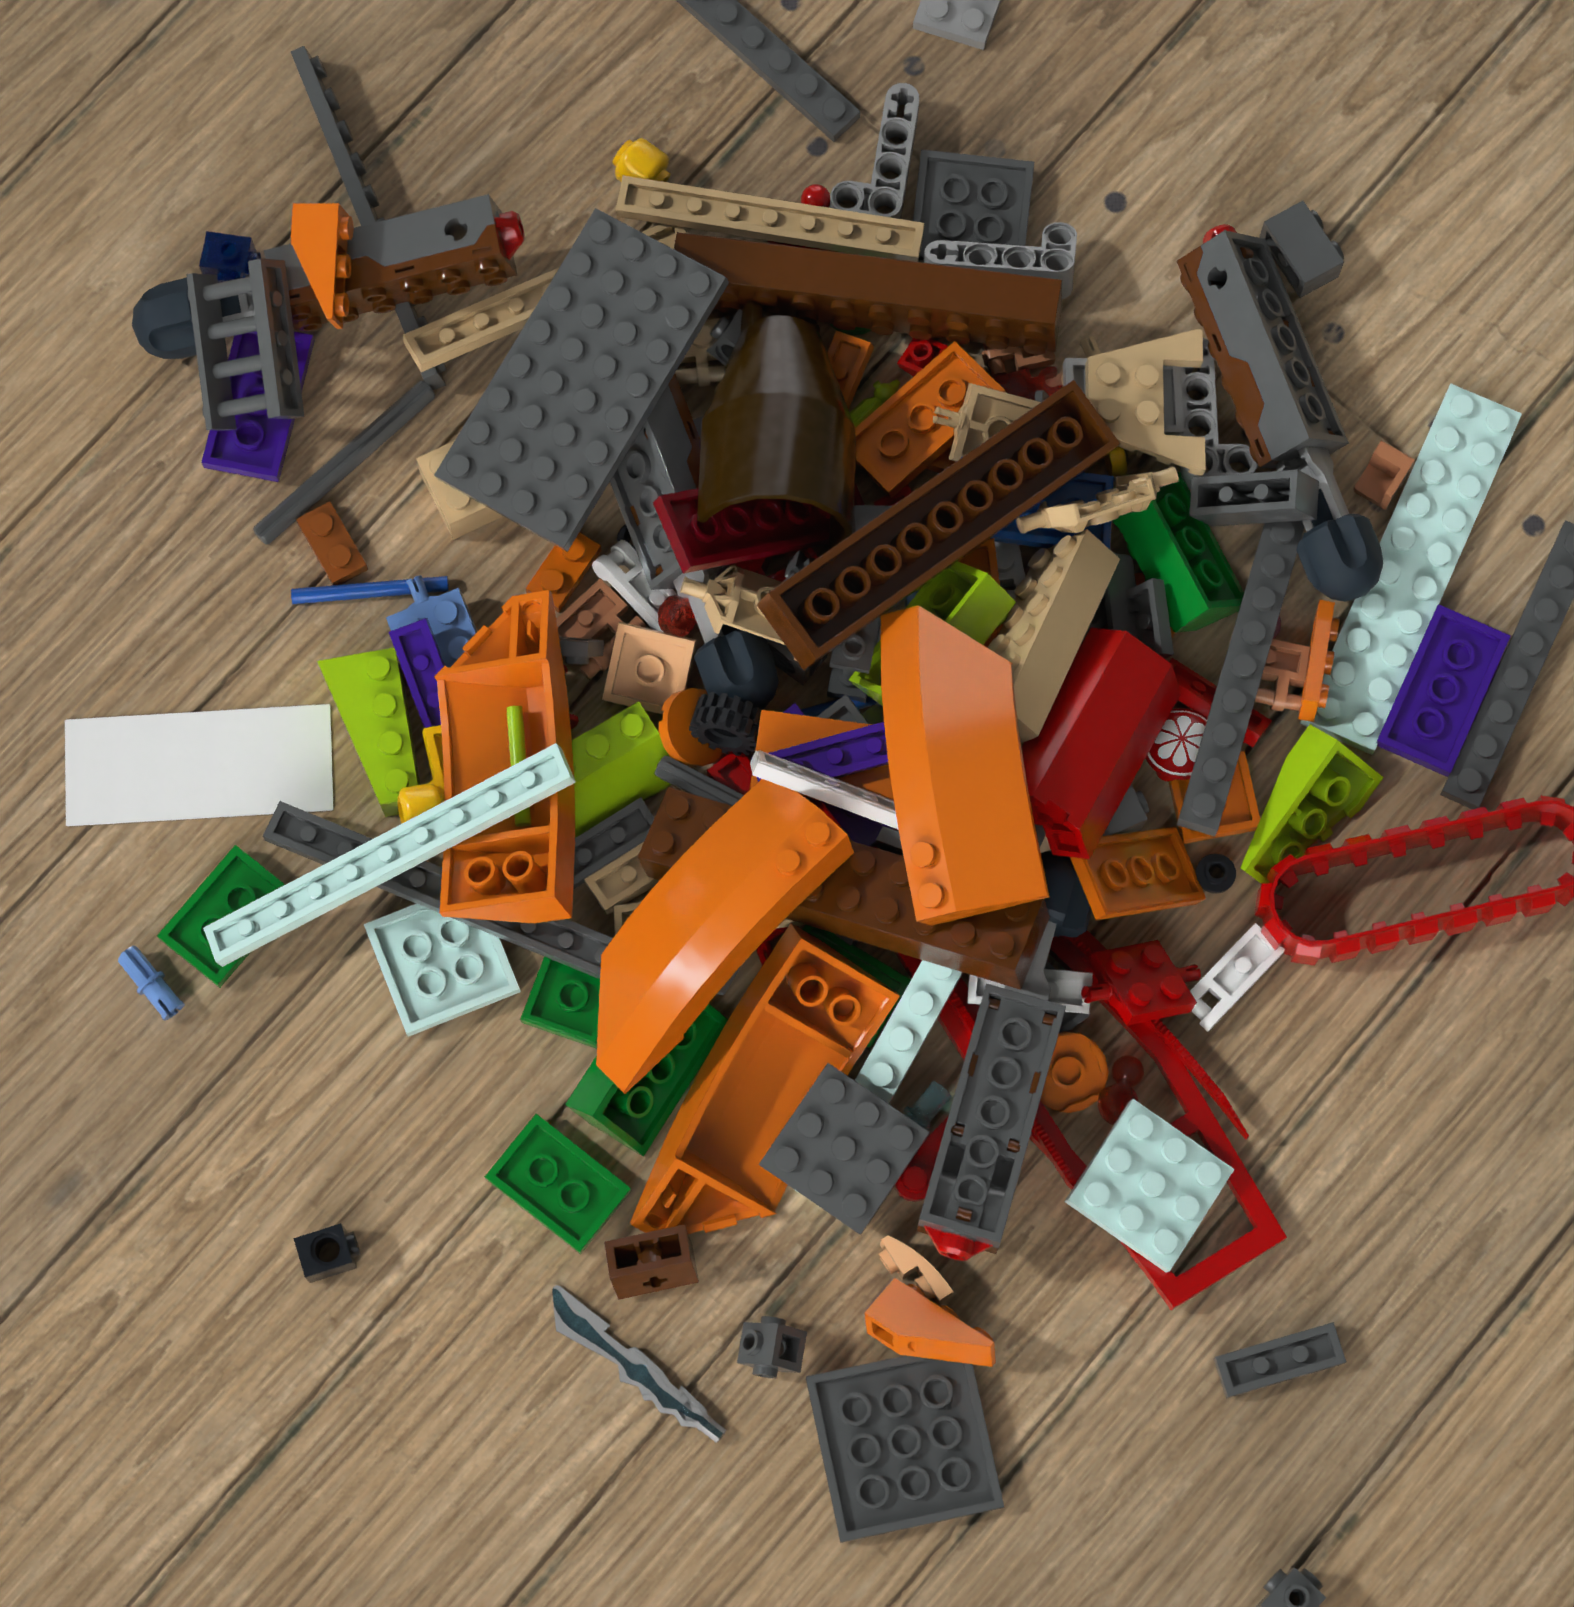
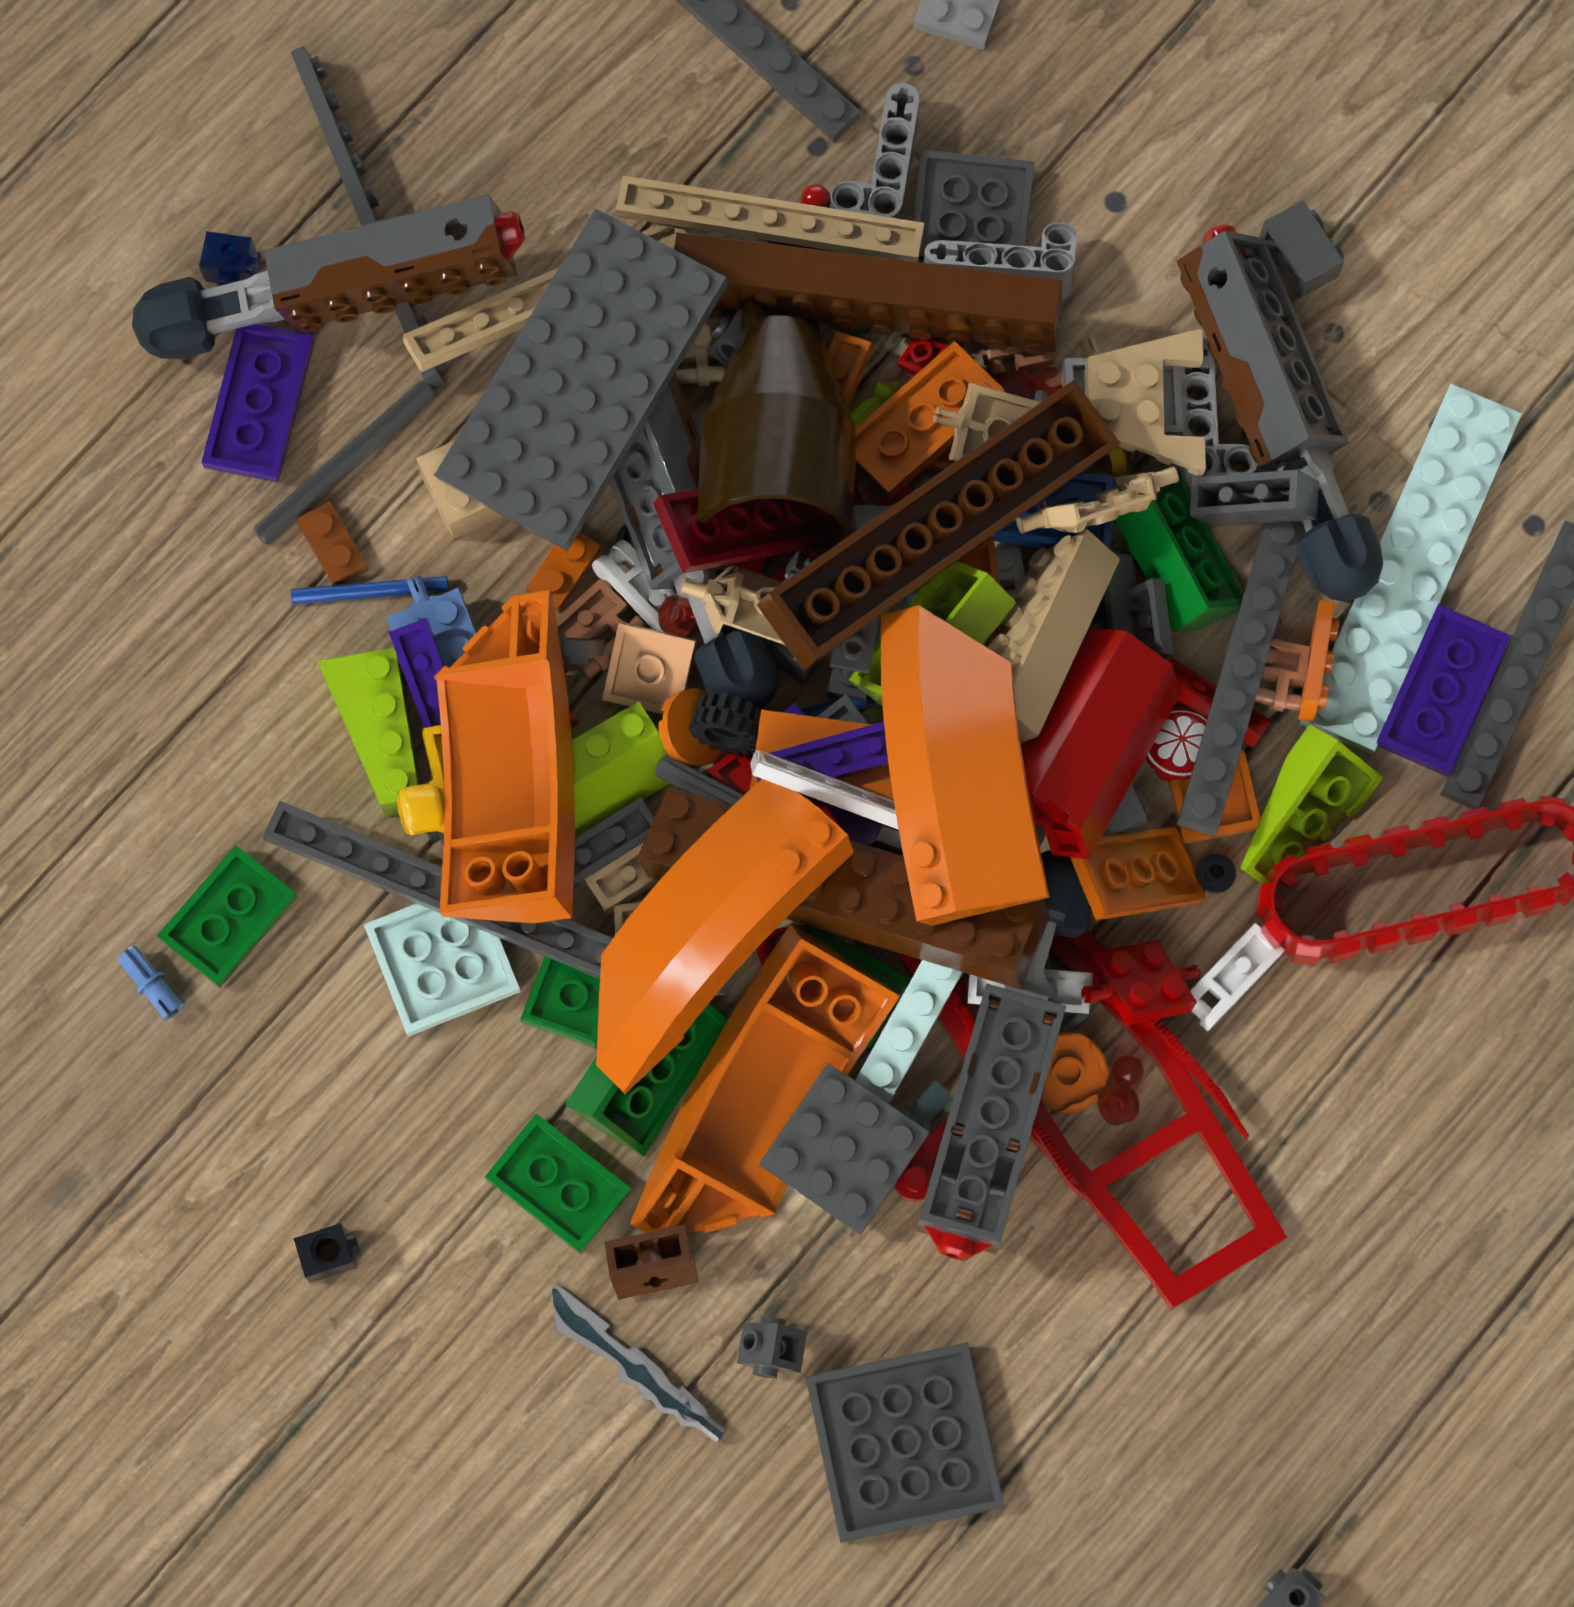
white sticker [65,704,333,826] -> none
dark grey fence [186,258,305,430] -> none
light aqua plate [203,743,576,967] -> none
orange slope [291,203,354,329] -> none
lime bar [506,706,531,827] -> none
yellow head [612,138,671,182] -> none
orange slope [864,1278,996,1367] -> none
light nougat slope [878,1235,954,1306] -> none
light aqua plate [1064,1099,1235,1272] -> none
dark grey plate [1214,1322,1346,1399] -> none
nougat panel [1354,440,1415,510] -> none

